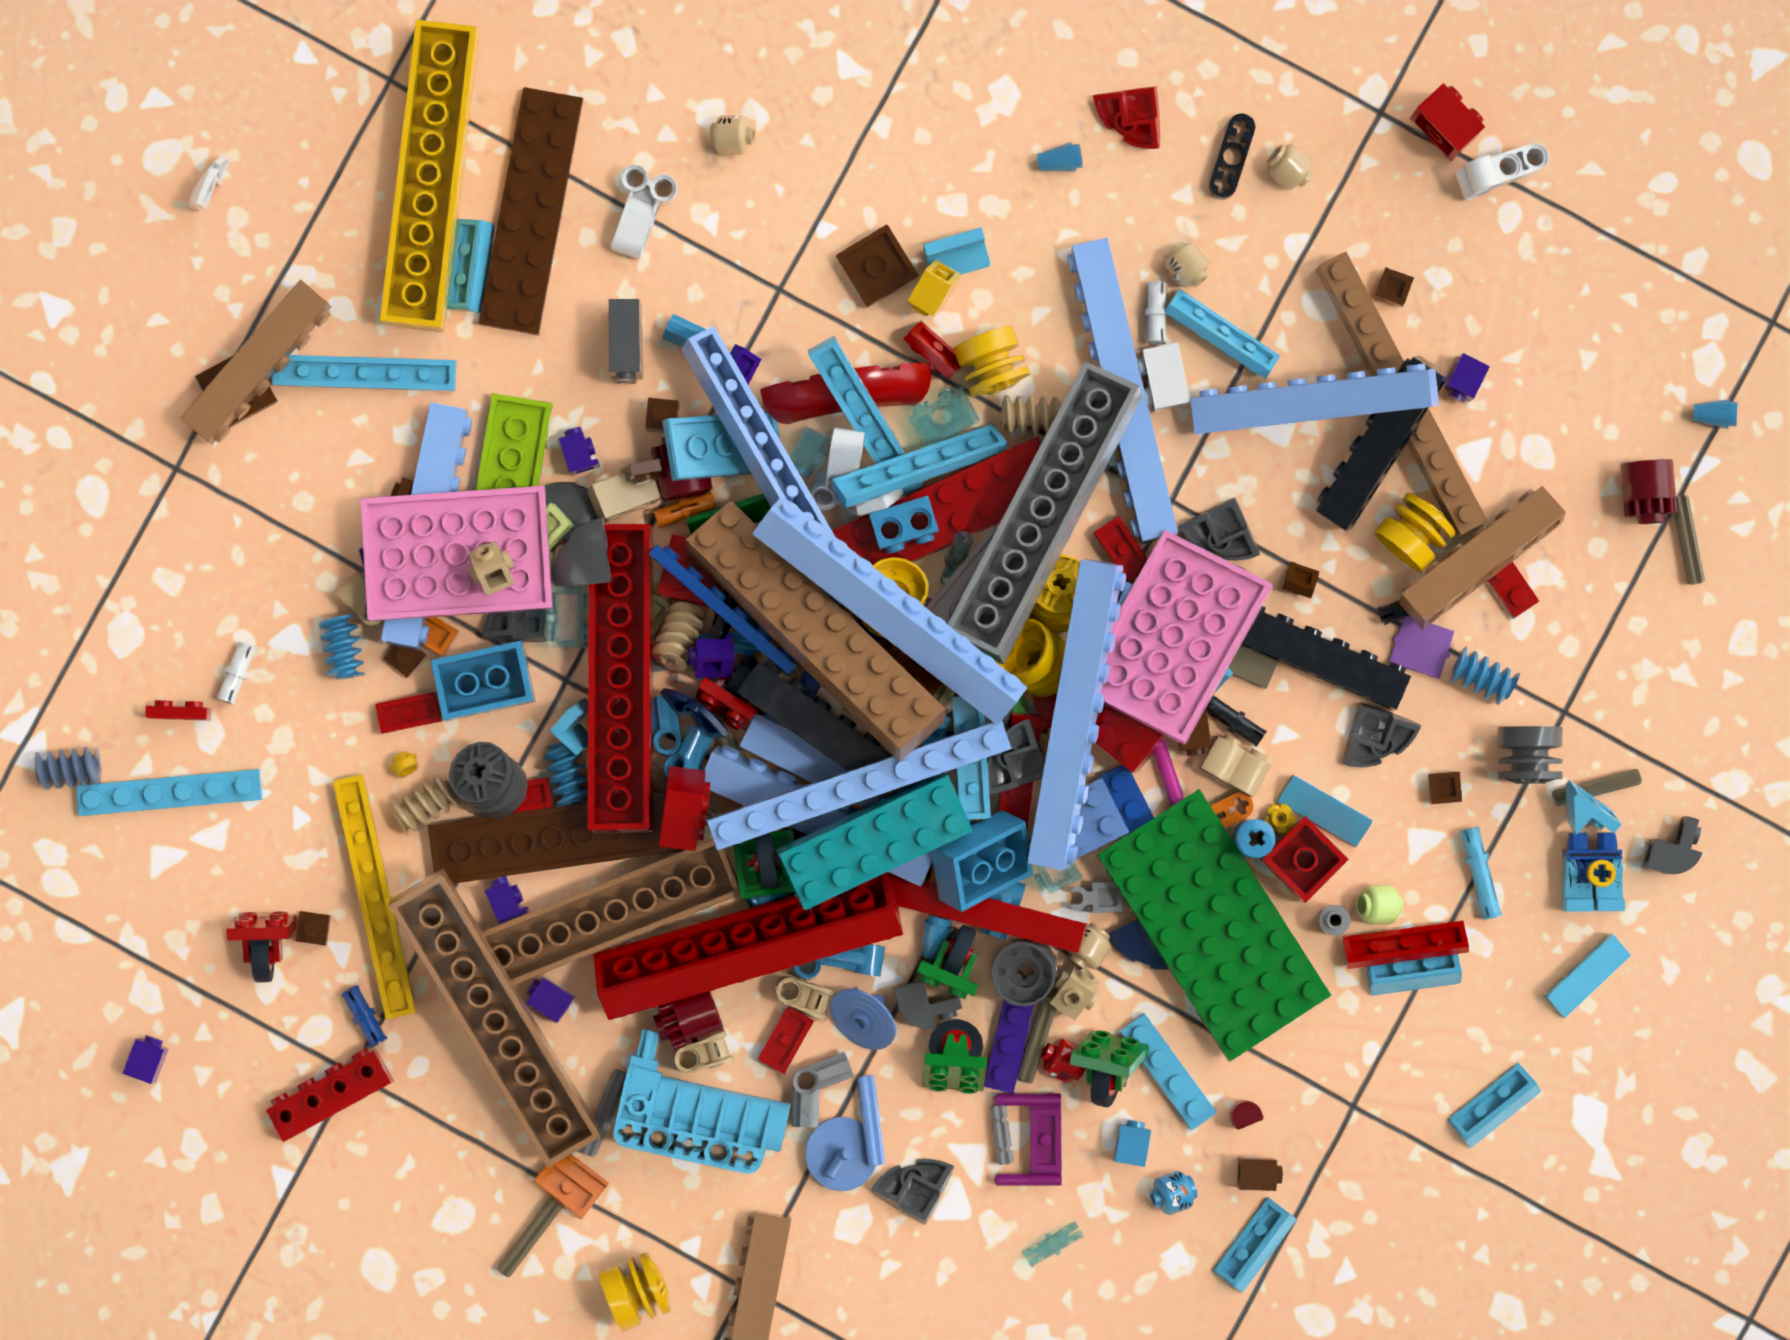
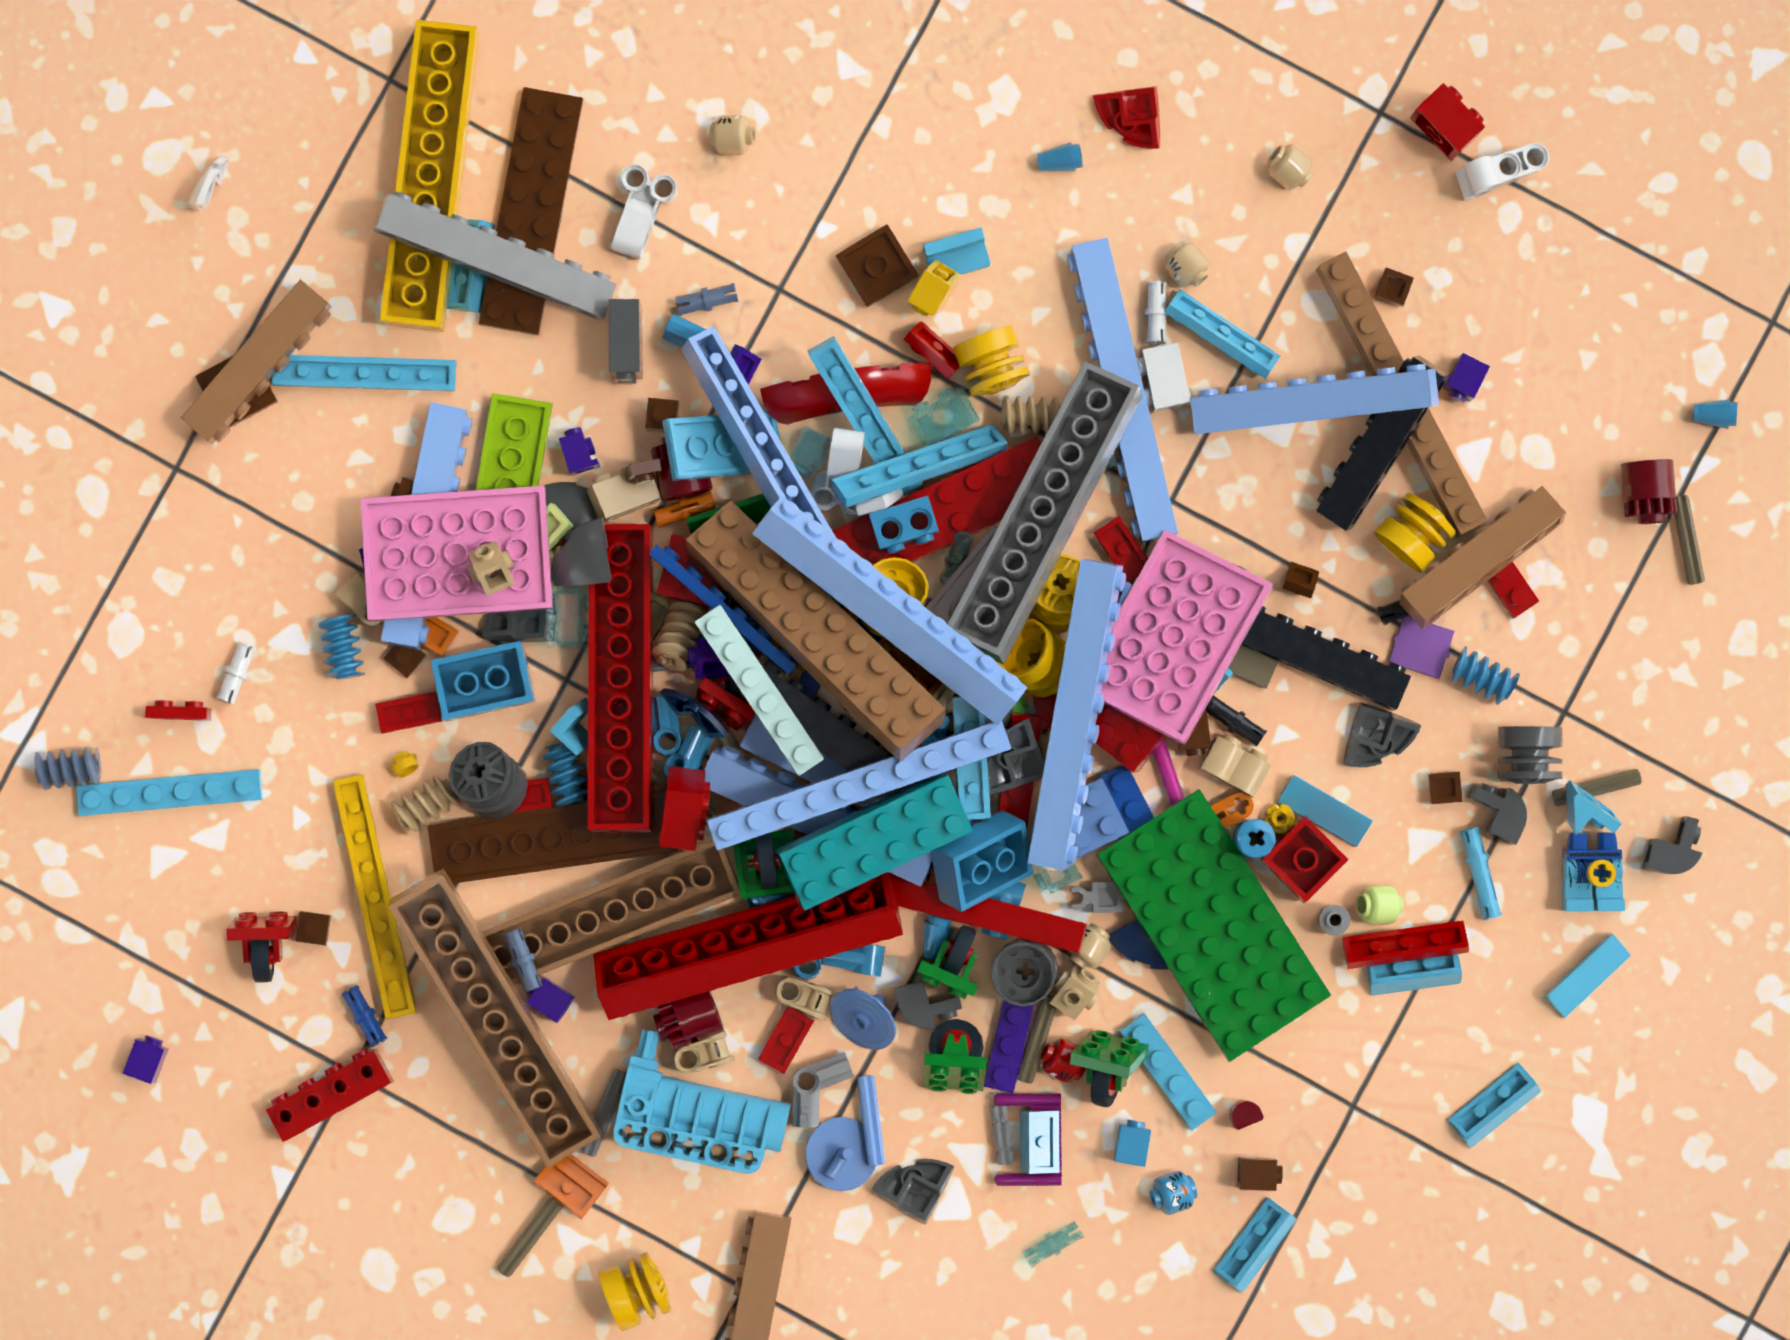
dark purple brick [485,876,530,925] -> none
dark grey brick [1179,497,1260,561] -> none
black beam [1209,113,1256,200] -> none
none -> light grey brick [372,191,617,320]
none -> sand blue pin [503,928,543,993]
none -> sand blue pin [675,283,739,316]
none -> light aqua plate [694,605,824,776]
none -> panel [1020,1110,1059,1174]
none -> dark grey brick [1467,783,1527,845]

